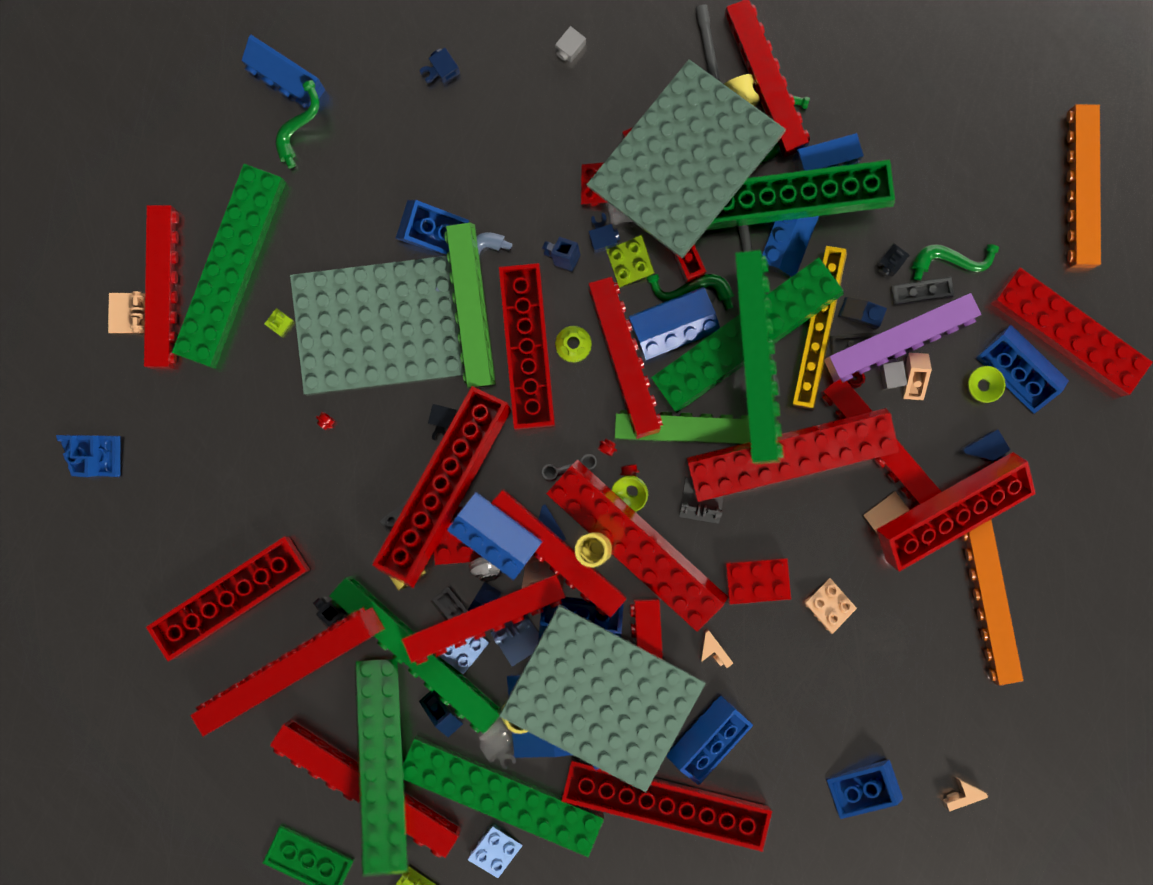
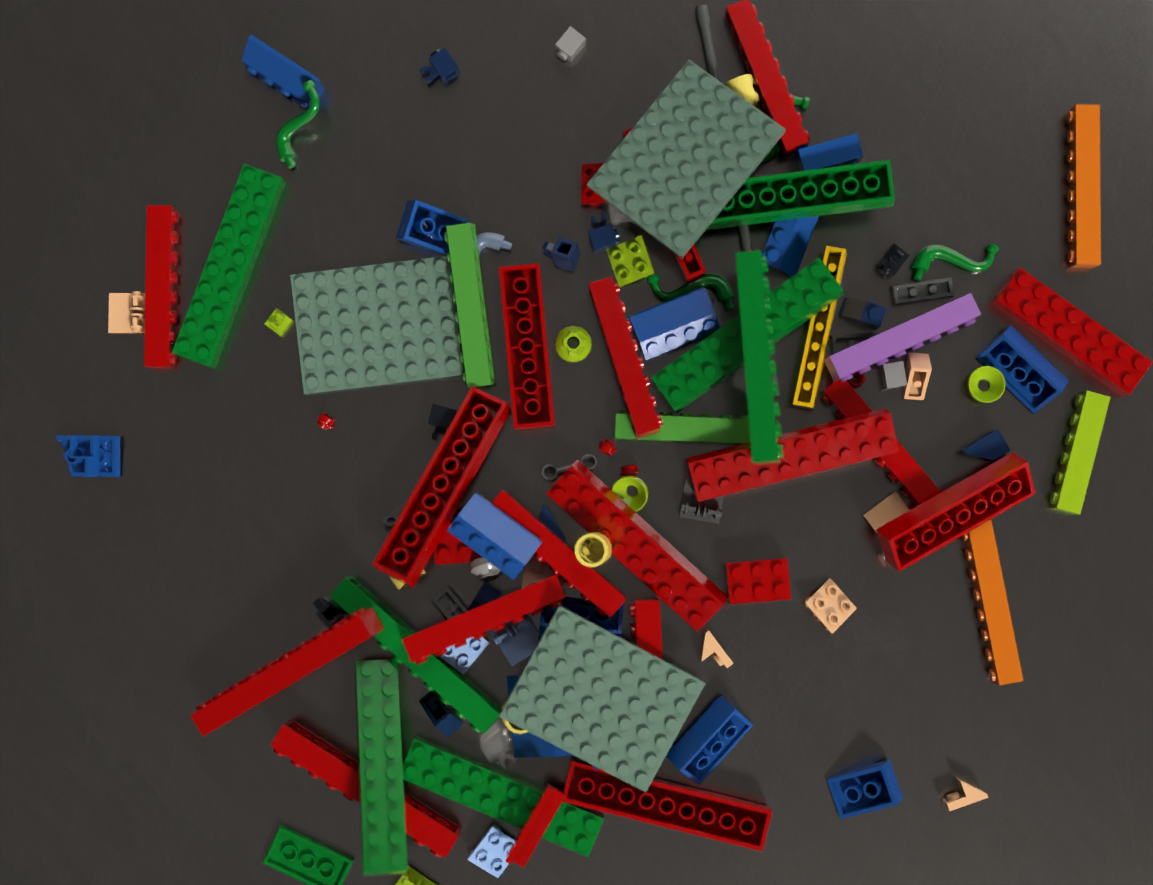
red brick [146,536,310,661] -> none
none -> red fence [505,784,566,868]
none -> lime brick [1050,391,1111,515]

